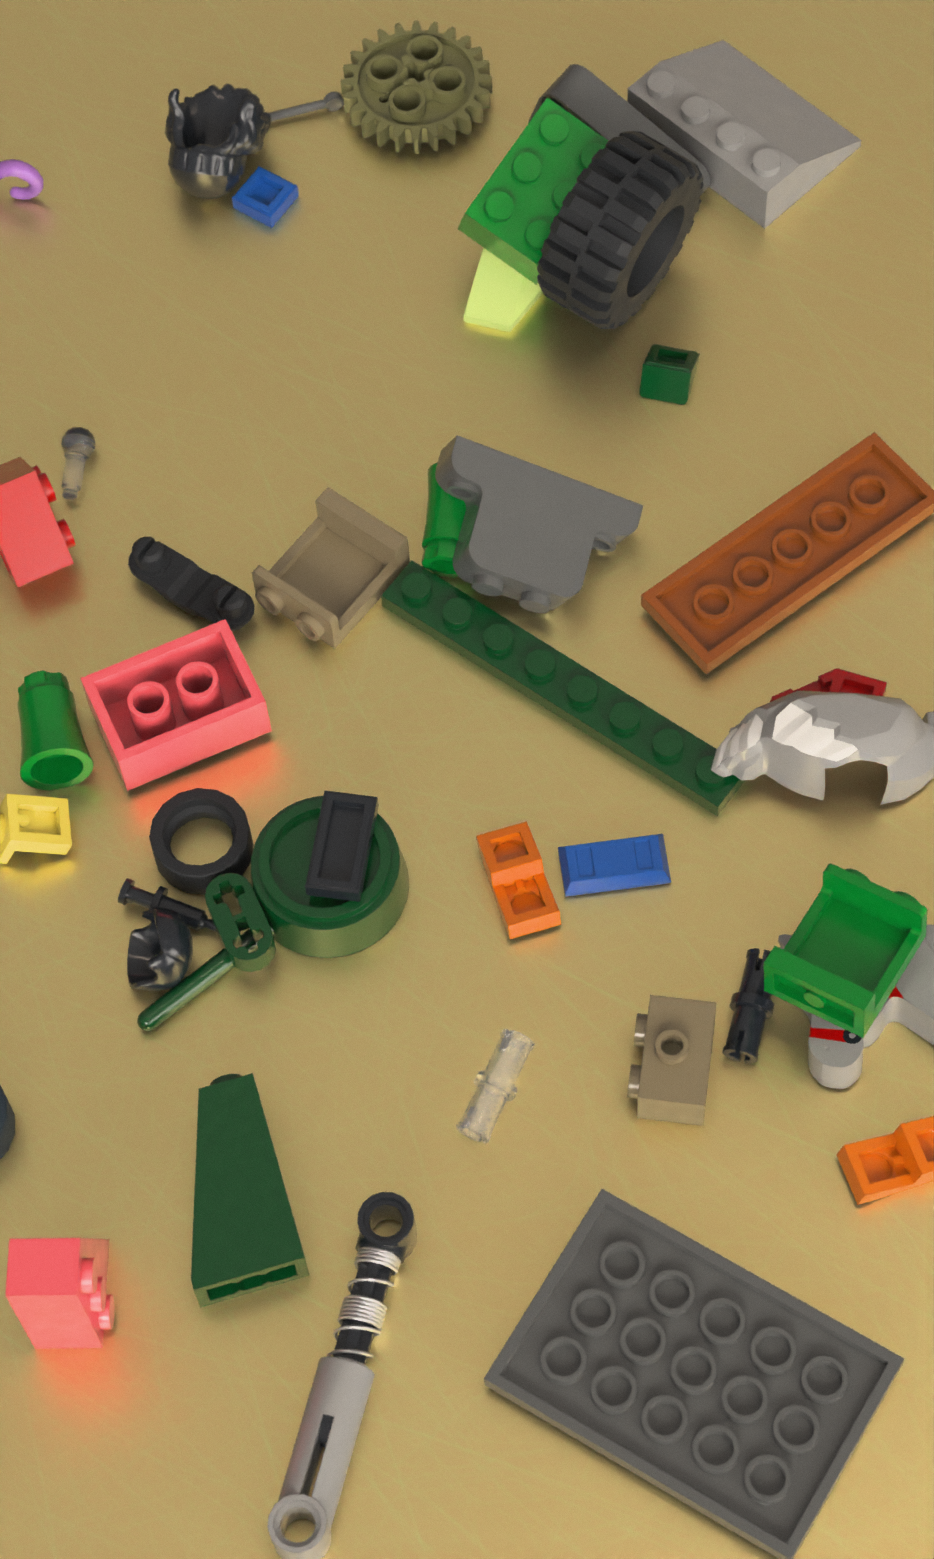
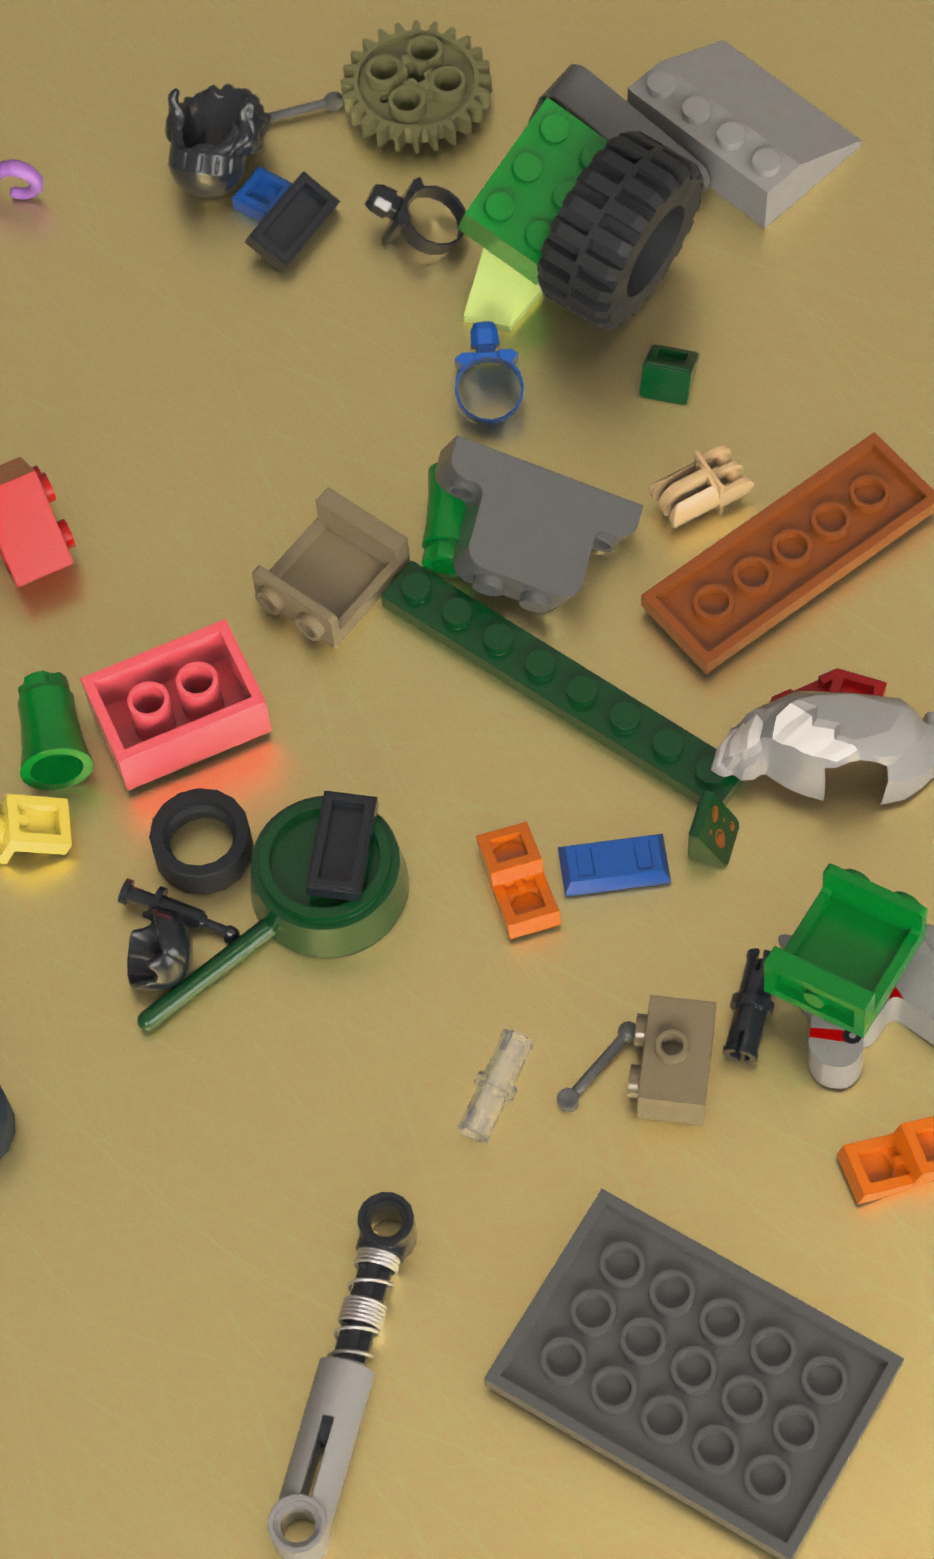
coral wedge [5,1238,114,1349] -> none
clear piece [61,427,96,500] -> none
black piece [128,536,255,631] -> none
dark green slope [191,1073,310,1308] -> none
dark green beam [205,873,276,972] -> none
none -> black tile [245,171,340,273]
none -> black piece [365,177,466,255]
none -> blue piece [454,321,524,425]
none -> dark grey hinge [557,1021,636,1112]
none -> tan arm [648,445,754,529]
none -> dark green slope [688,790,739,868]

